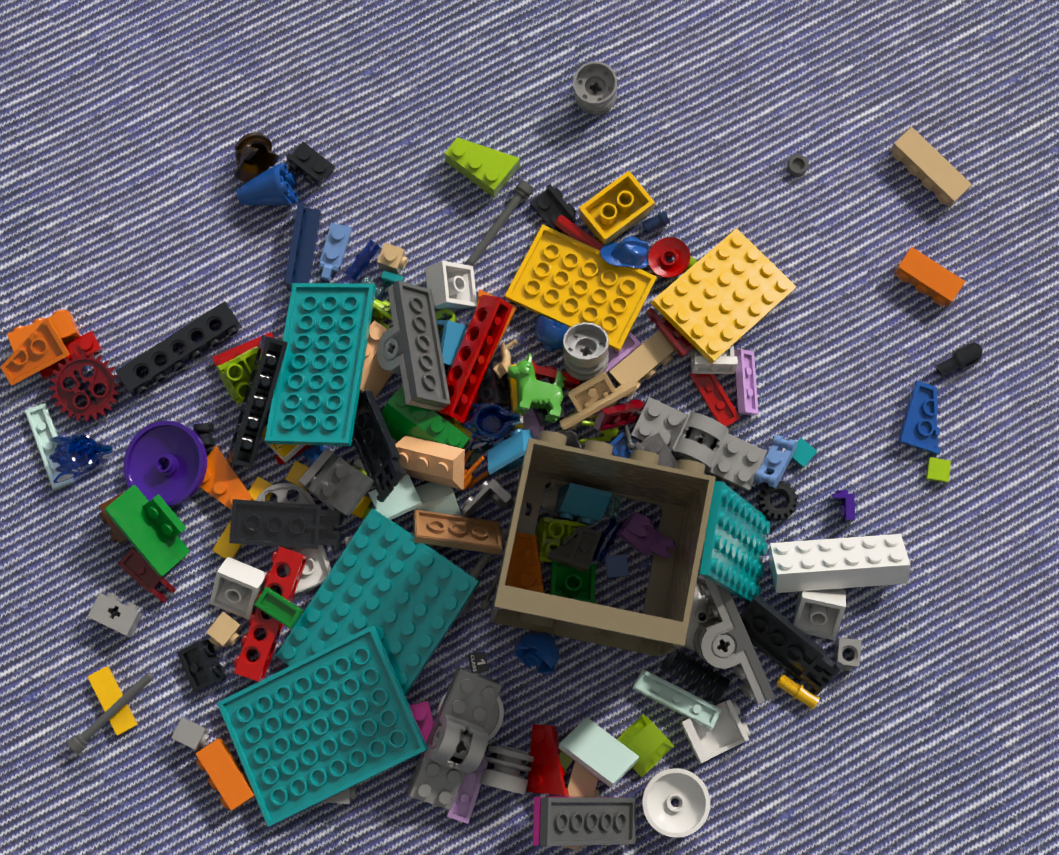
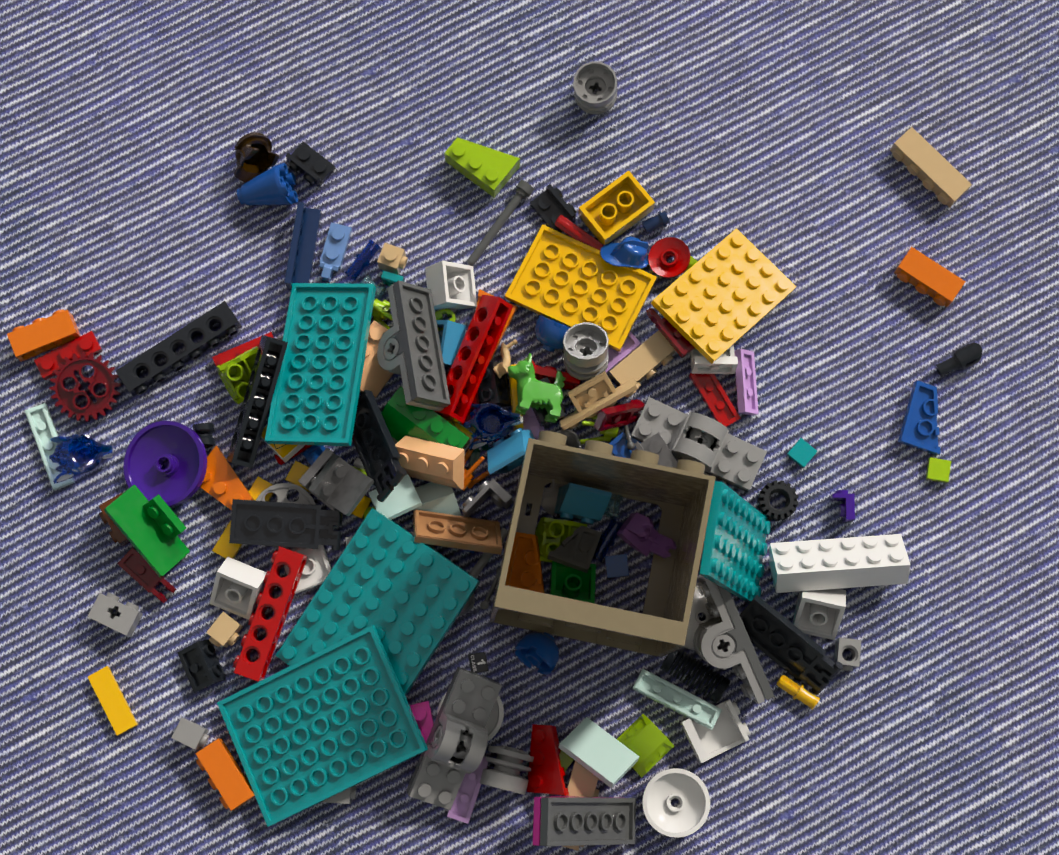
orange wing [0,317,70,386] -> none
dark grey piece [67,673,154,754] -> none
green tile [254,586,304,629] -> none
medium blue plate [754,435,798,488] -> none
dark grey tile [787,155,809,177] -> none

